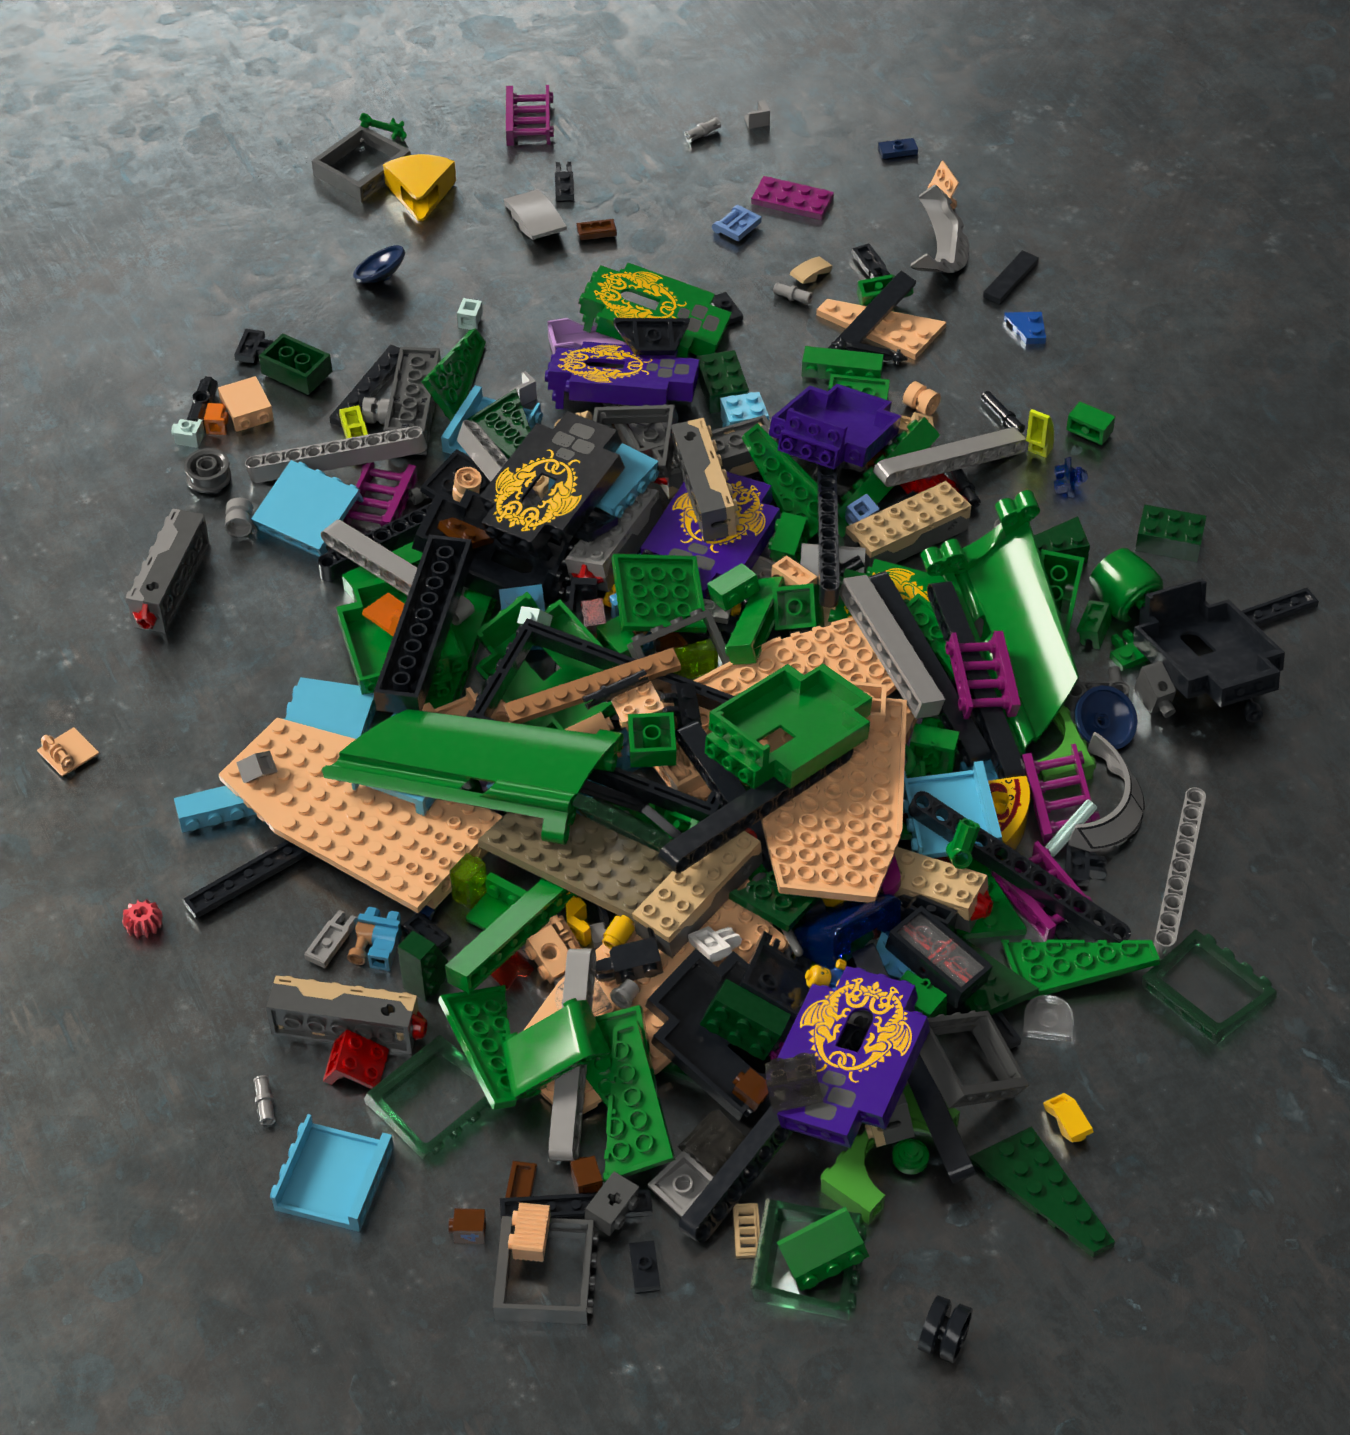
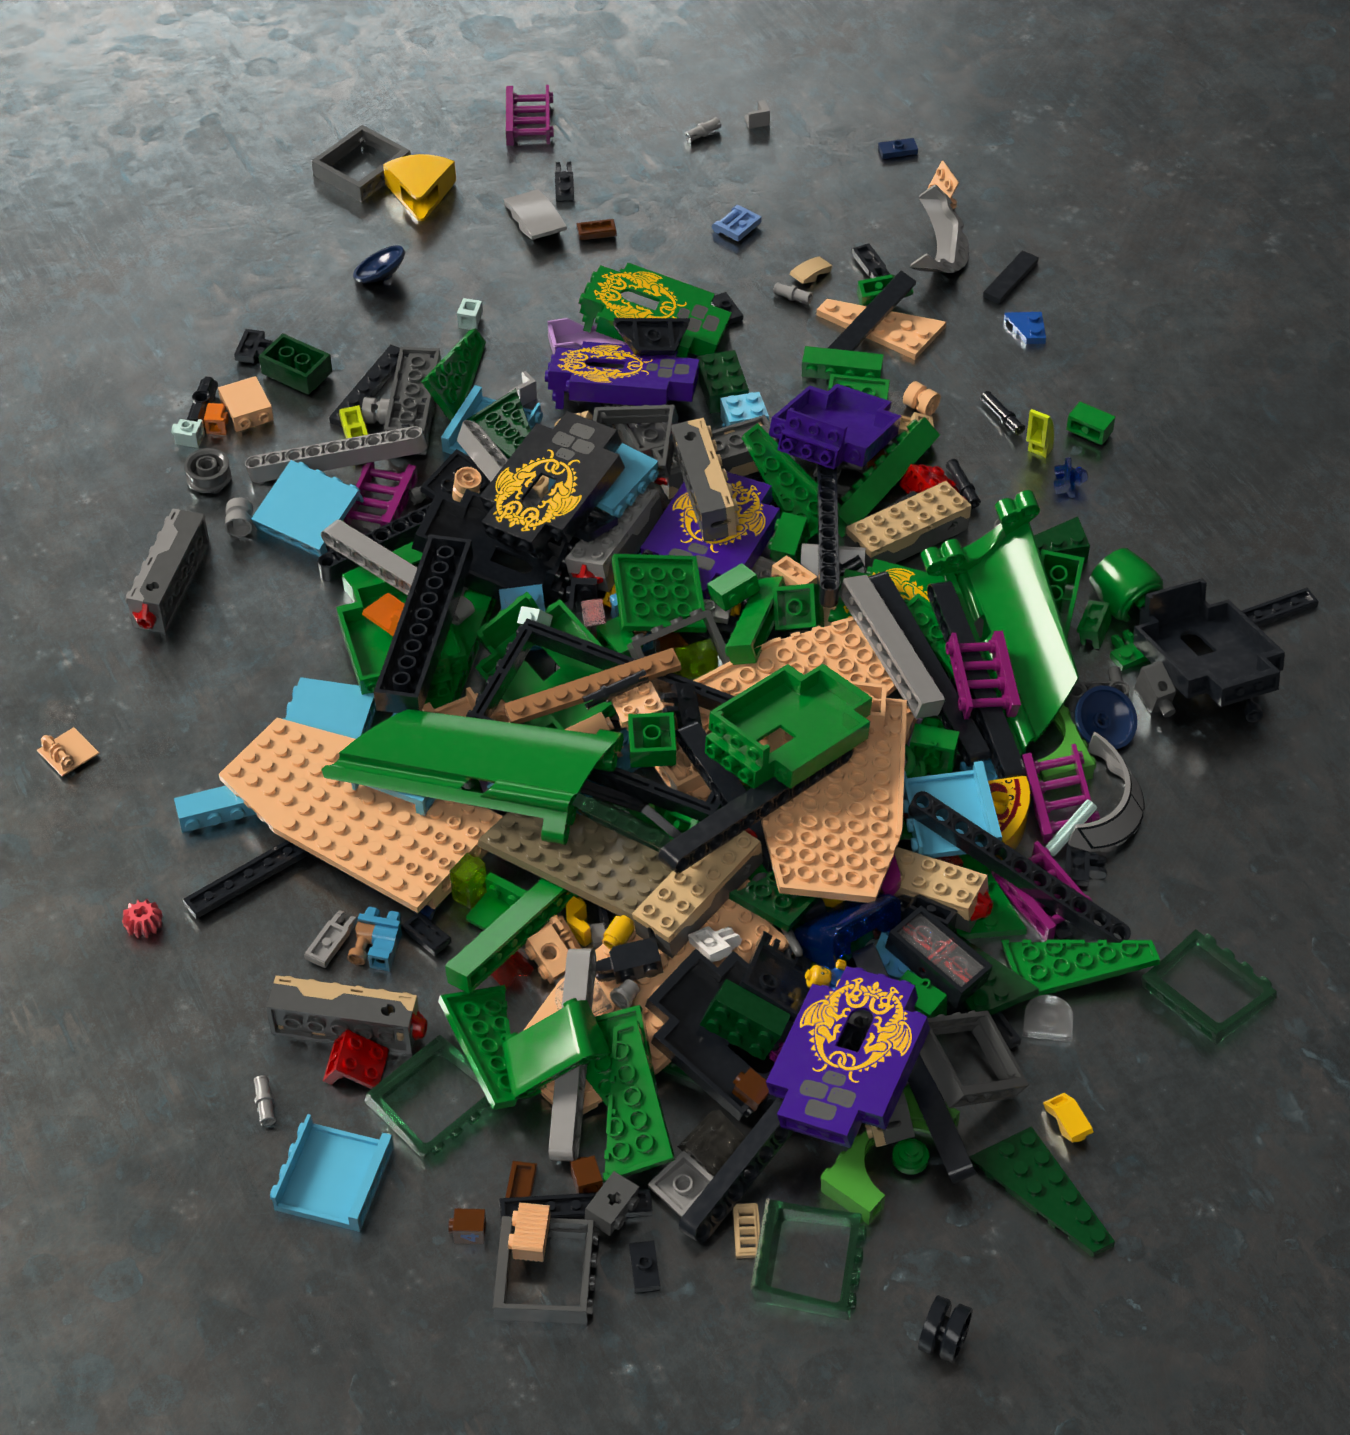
light grey panel [236,751,277,783] -> none
green bar [359,113,407,142] -> none
dark green wedge [398,931,448,1002] -> none
reddish brown wing [437,517,495,549] -> none
magenta plate [751,176,834,220] -> none
clear smoke bracket [765,1053,823,1113] -> none
green slope [777,1206,869,1292] -> none
black wheel [831,337,908,365] -> none
medium blue brick [845,494,879,525] -> none
light grey beam [873,427,1029,487] -> none
green piece [946,818,980,869] -> none
dark green brick [1135,504,1207,562] -> none
light grey beam [1154,787,1206,960] -> none

